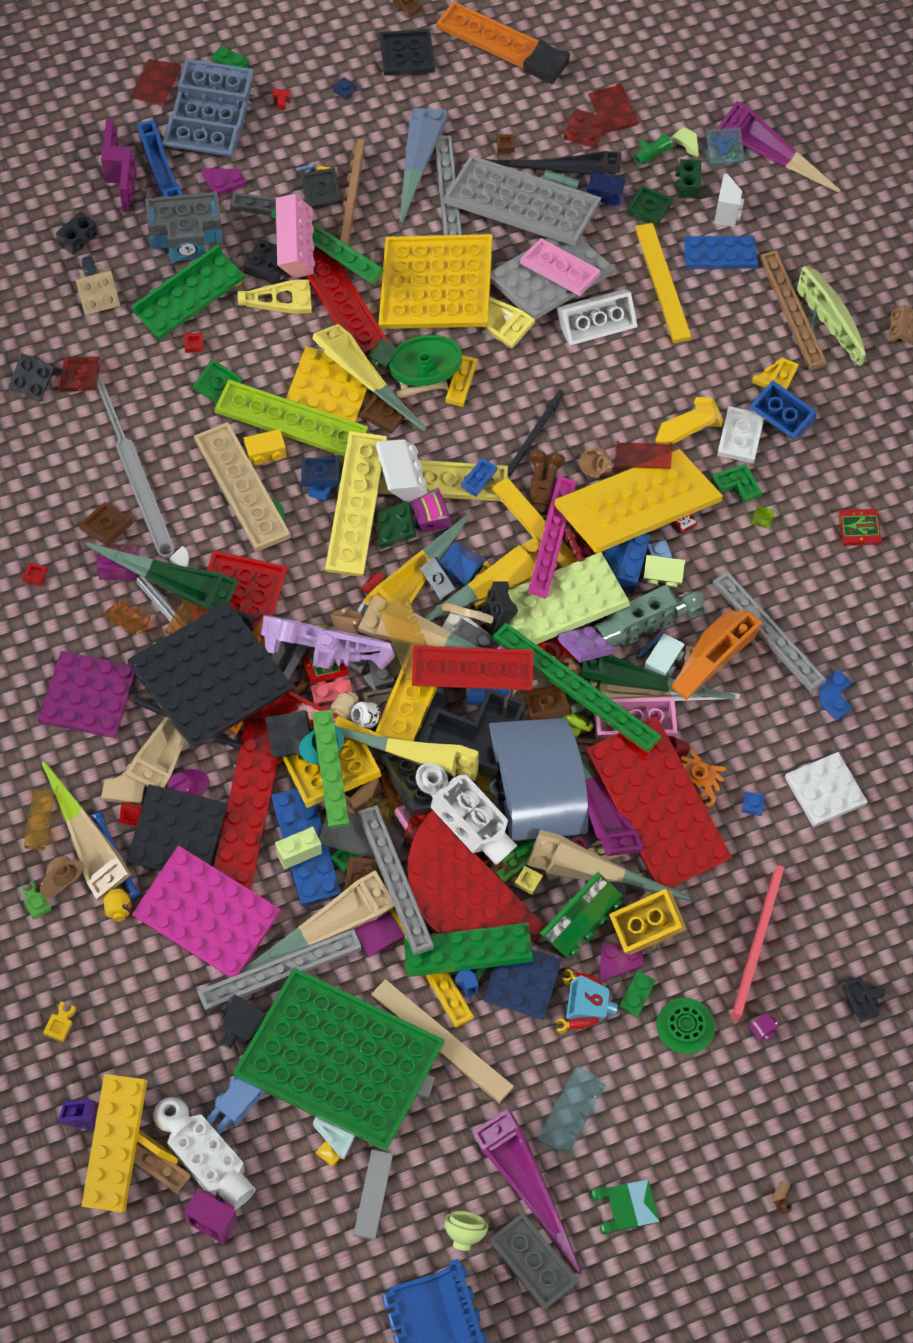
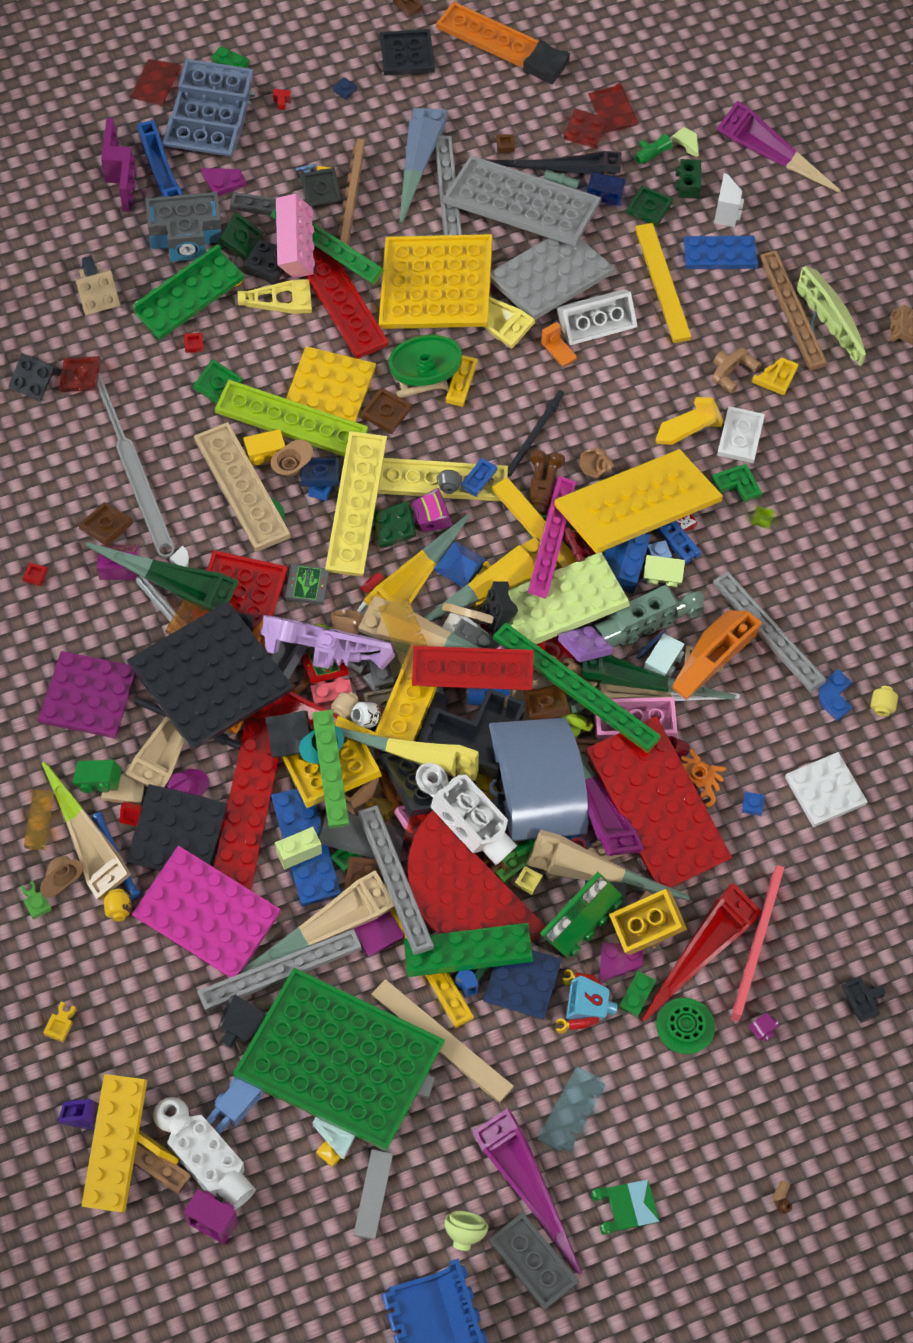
black brick [56,211,98,255] -> none
clear orange plate [105,601,151,635] -> none
light yellow plate [312,324,426,432] -> none
dark green brick [367,338,397,368] -> none
white slope [376,440,427,503] -> none
plate [420,557,457,600] -> none
bright pink plate [520,238,601,296] -> none
clear red piece [614,441,673,469] -> none
clear light blue tile [706,127,744,166] -> none
blue slope [749,380,817,440] -> none
tile [838,509,882,546] -> none
none -> green brick [73,760,122,793]
none -> dark green plate [218,211,264,261]
none -> medium nougat piece [271,440,313,477]
none -> tile [285,564,329,605]
none -> dark grey cone [436,470,462,494]
none -> orange bracket [541,322,577,367]
none -> red plate [641,883,762,1021]
none -> blue plate [656,521,701,565]
none -> medium nougat connector [711,348,761,394]
none -> light yellow head [870,686,898,717]

